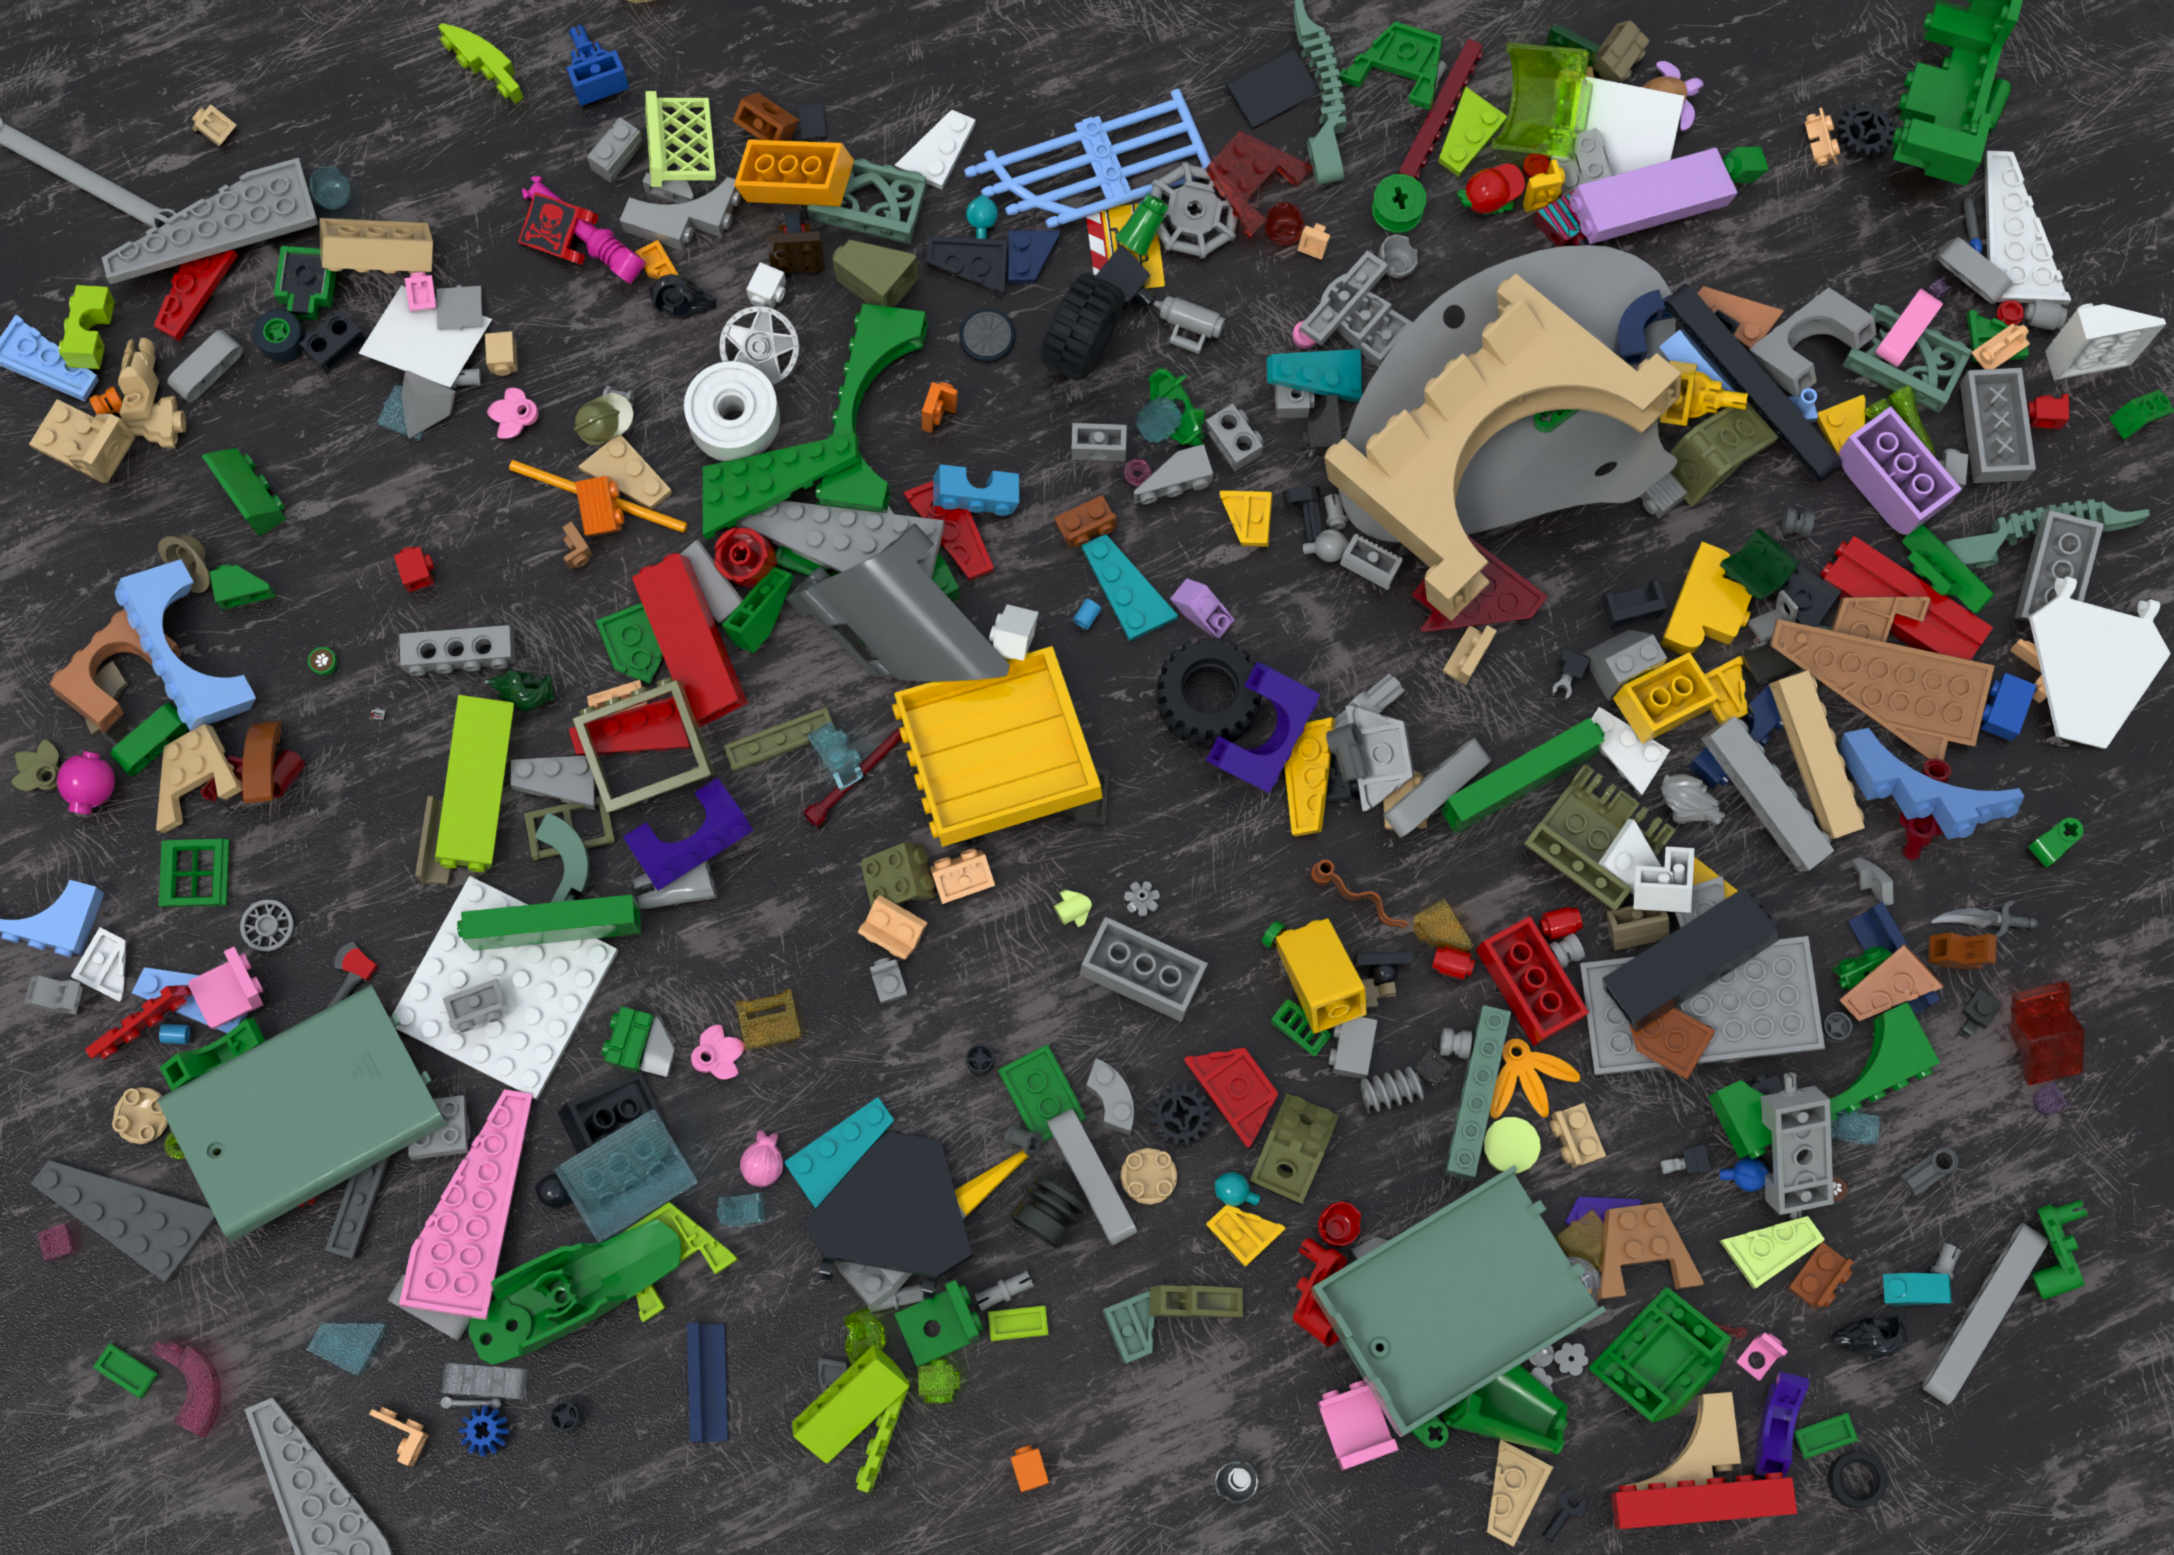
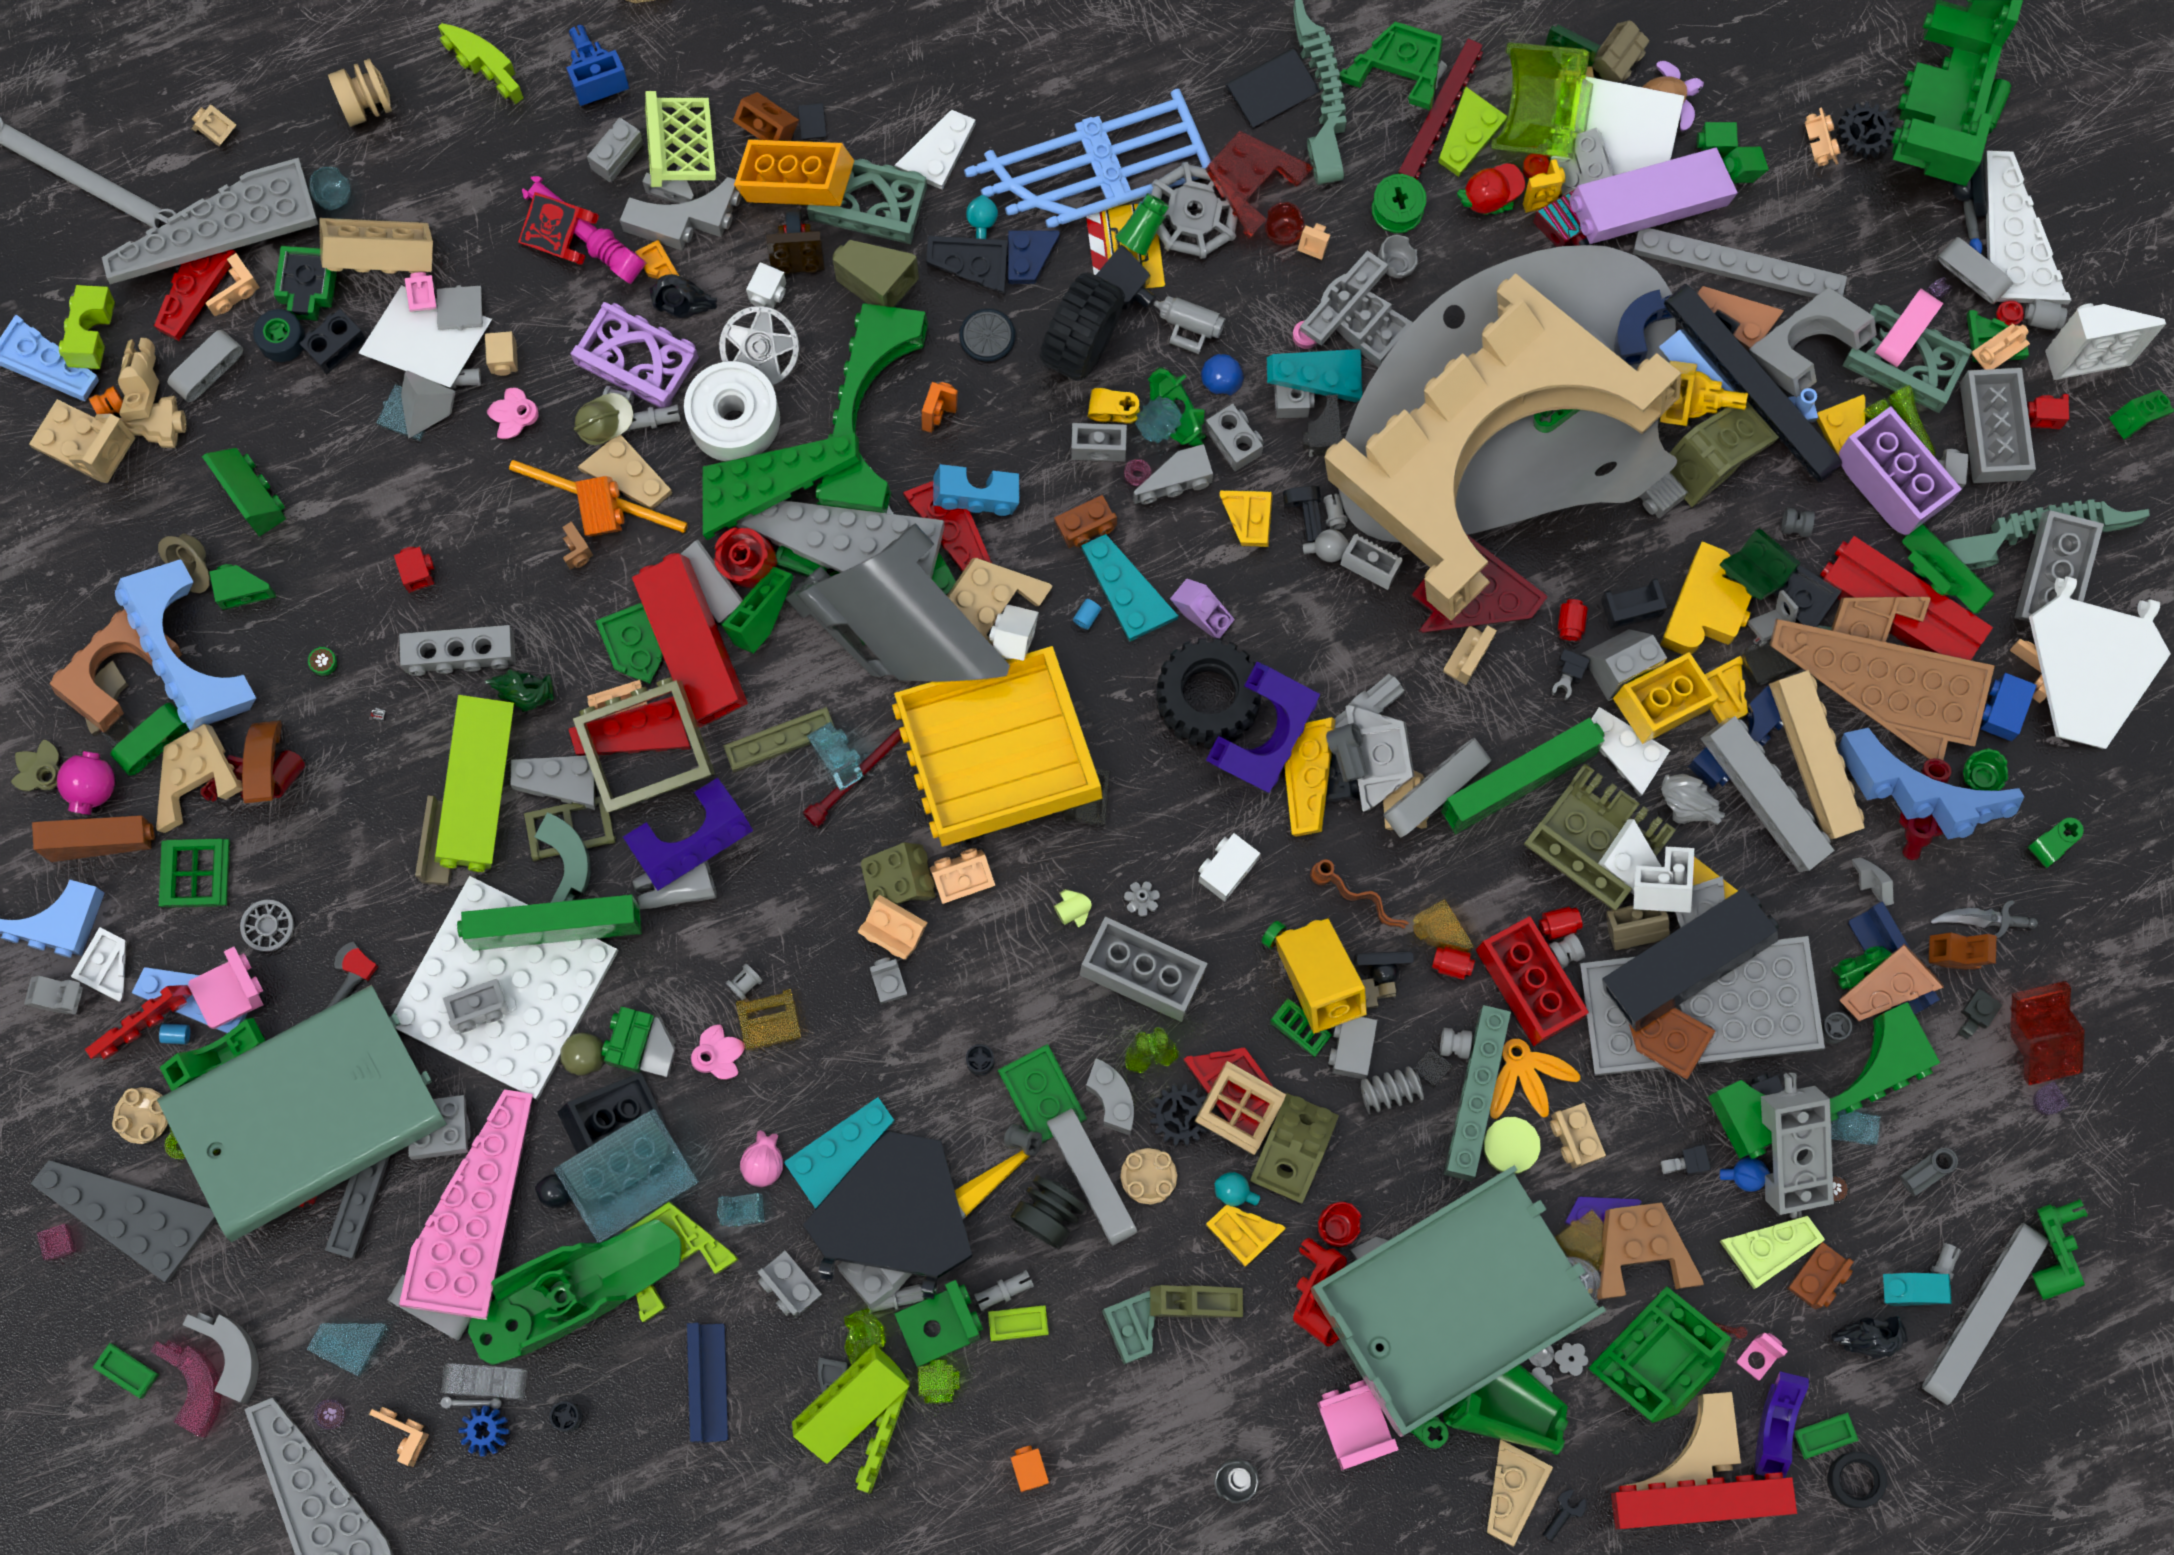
none -> dark orange slope [32,816,155,862]
none -> light grey arch [183,1312,259,1404]
none -> light nougat bracket [206,253,260,316]
none -> clear purple tile [314,1399,345,1430]
none -> tan wheel [328,59,392,127]
none -> olive hair [560,1033,605,1076]
none -> lavender fence [571,302,699,408]
none -> light grey pin [627,404,681,431]
none -> light grey bush [725,963,763,1001]
none -> light grey bracket [757,1251,823,1318]
none -> tan wing [947,558,1052,646]
none -> yellow piece [1088,388,1140,424]
none -> clear neon green piece [1125,1027,1179,1073]
none -> tan piece [1195,1061,1286,1155]
none -> white brick [1198,833,1260,902]
none -> blue hair [1201,354,1244,396]
none -> red brick [1557,599,1588,641]
none -> light grey plate [1632,228,1847,298]
none -> green brick [1696,122,1738,158]
none -> black tile [1952,159,1987,217]
none -> green hair [1963,748,2008,791]

